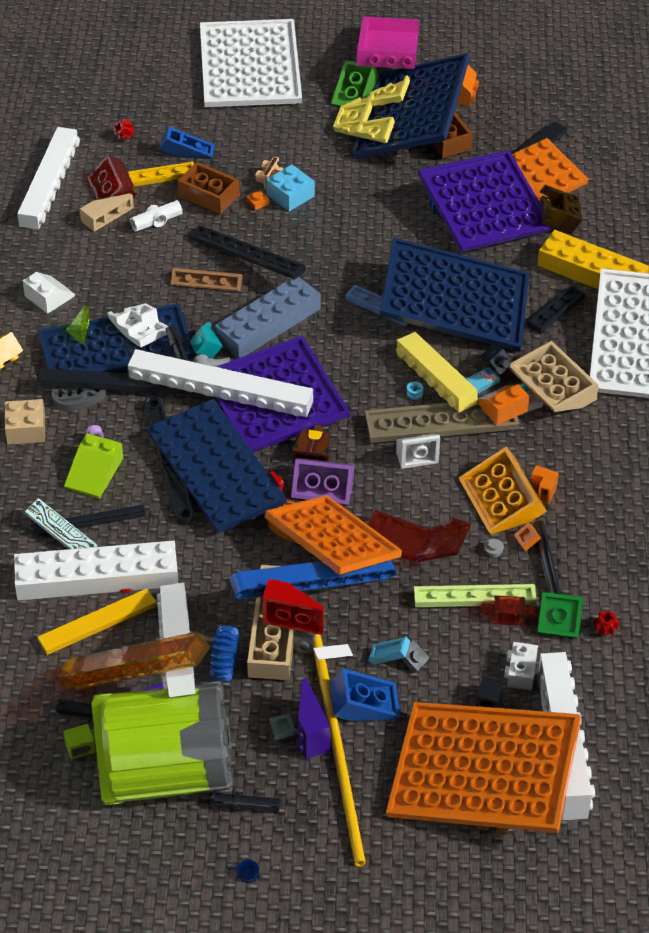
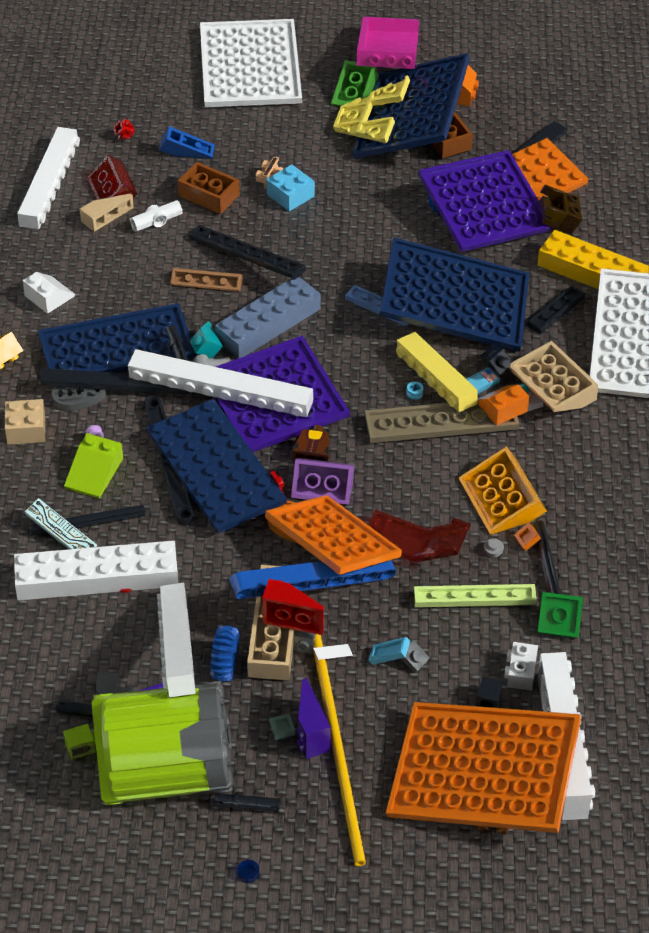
yellow tile [38,588,157,655] -> none
clear orange brick [55,631,210,691] -> none
clear neon green slope [66,305,90,344] -> none
white slope [107,303,168,347] -> none
yellow tile [127,162,194,187] -> none
orange plate [246,190,270,211] -> none
blue slope [330,668,401,721] -> none
white slope [396,434,440,469] -> none
clear red piece [480,595,538,626] -> none
orange piece [531,465,559,505] -> none
red gear [593,611,620,636] -> none

